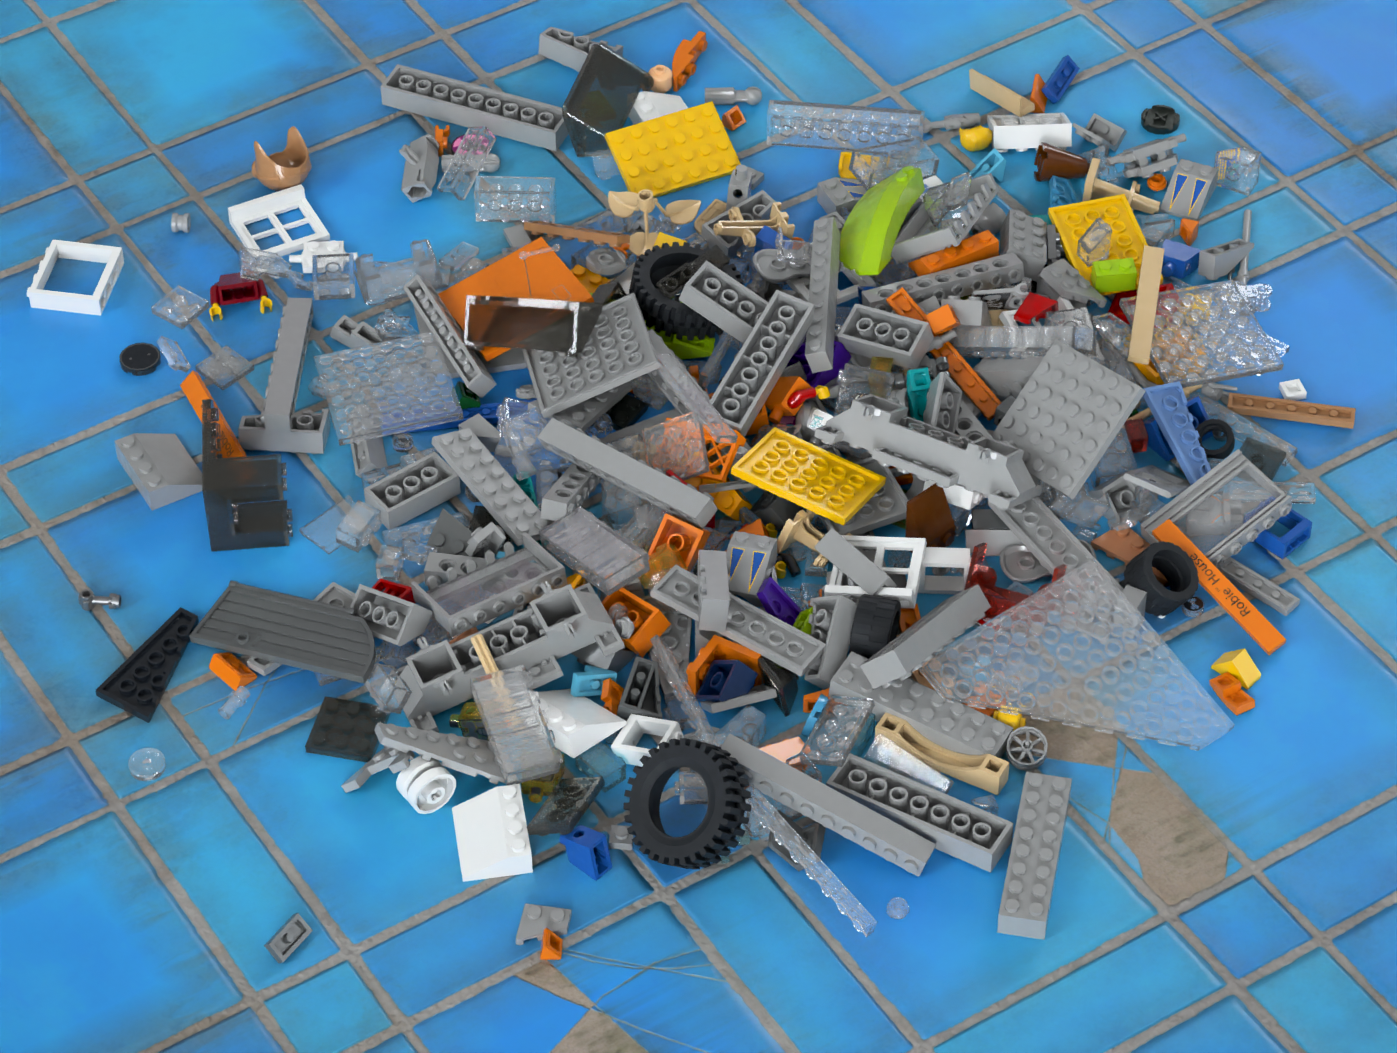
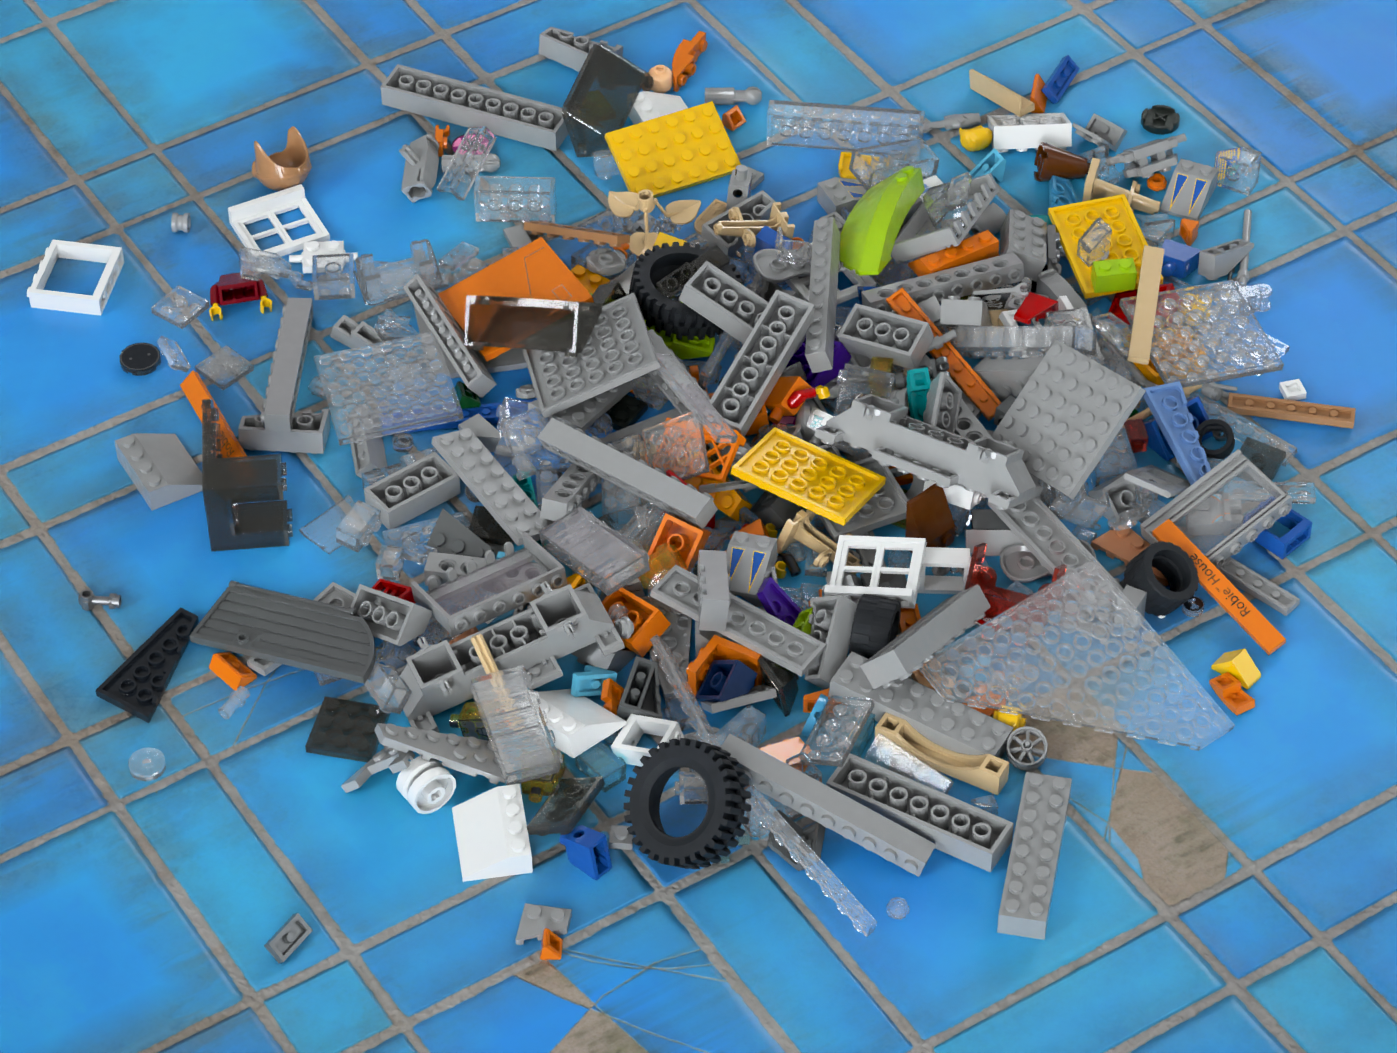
light grey bracket [465,522,506,557] -> none
clear hinge [519,244,560,259] -> none
light grey panel [814,528,897,596] -> none
orange brick [925,304,961,336] -> none
light grey wing [1040,259,1107,308] -> none

